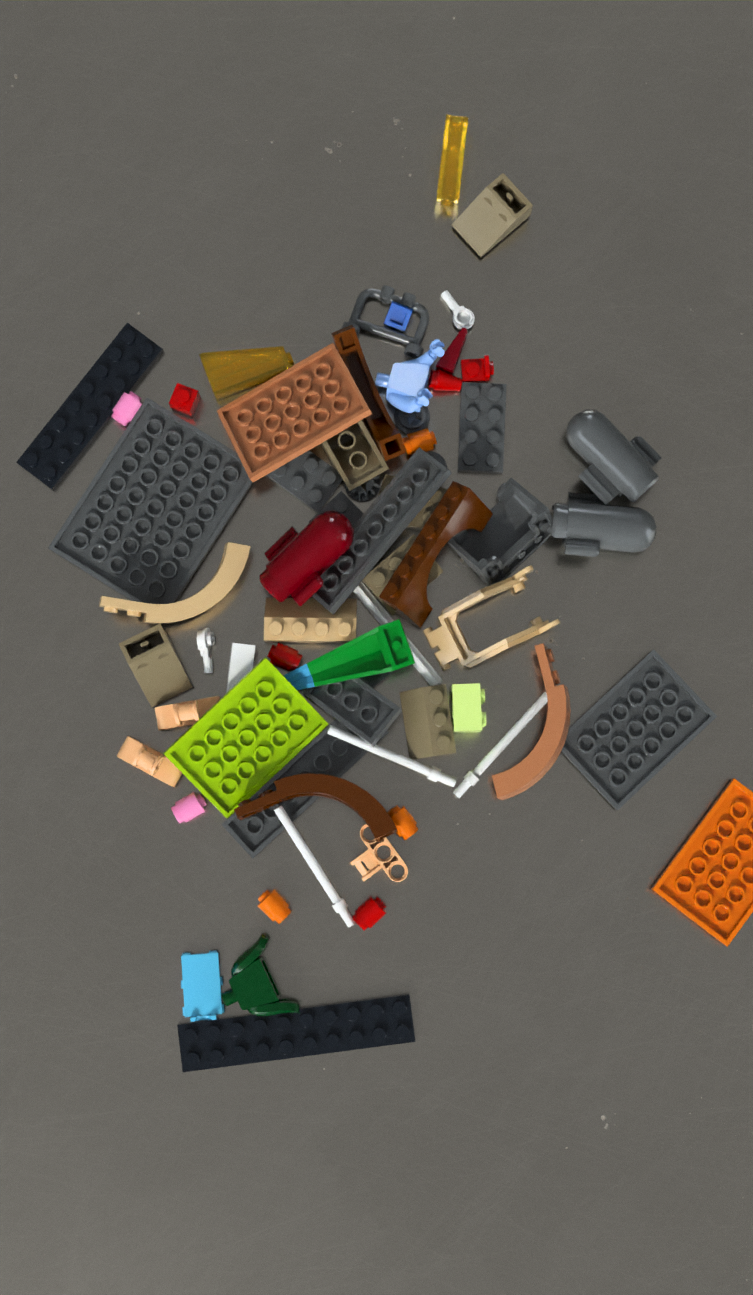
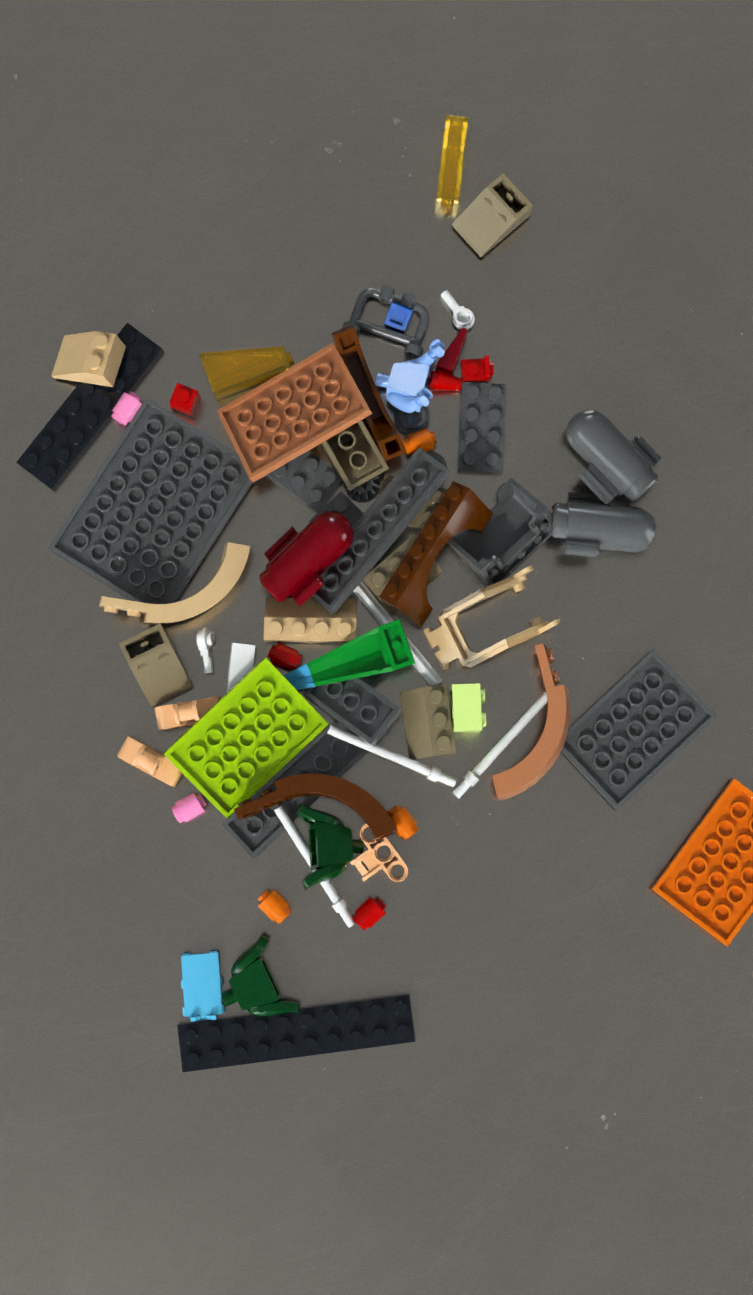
none -> tan slope [51,331,126,387]
none -> dark green torso [297,804,363,890]

